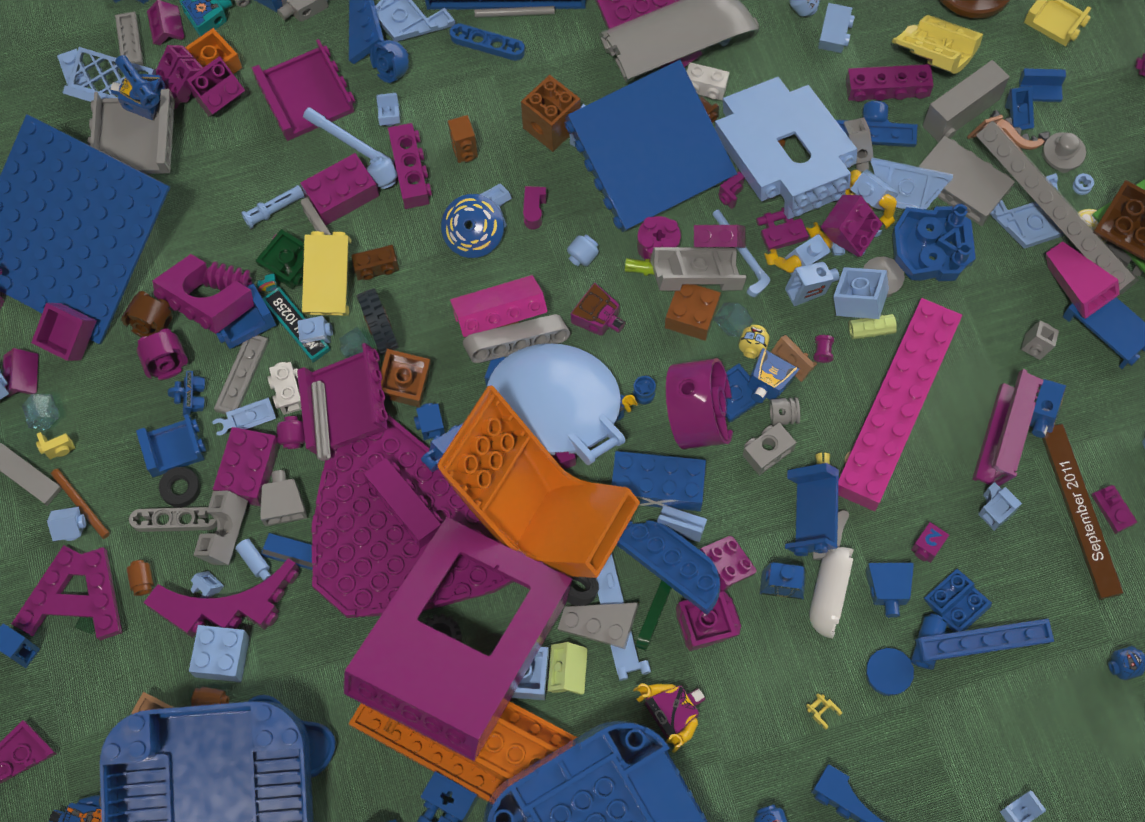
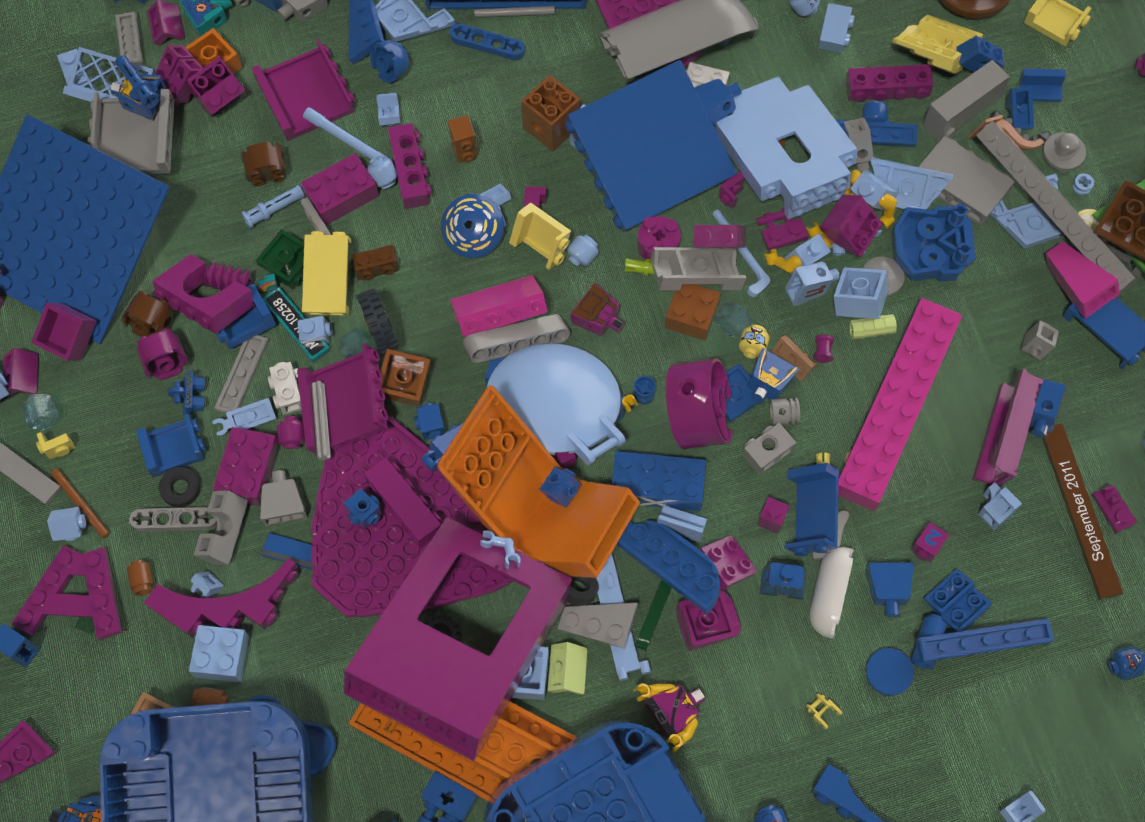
light blue cylinder [235,539,271,581] -> none
none -> reddish brown brick [241,142,287,187]
none -> blue brick [343,488,381,530]
none -> light blue arm [480,530,521,569]
none -> light yellow panel [509,203,571,270]
none -> blue brick [539,467,581,508]
none -> blue torso [694,79,742,125]
none -> magenta brick [757,497,790,534]
none -> blue brick [956,35,1005,72]

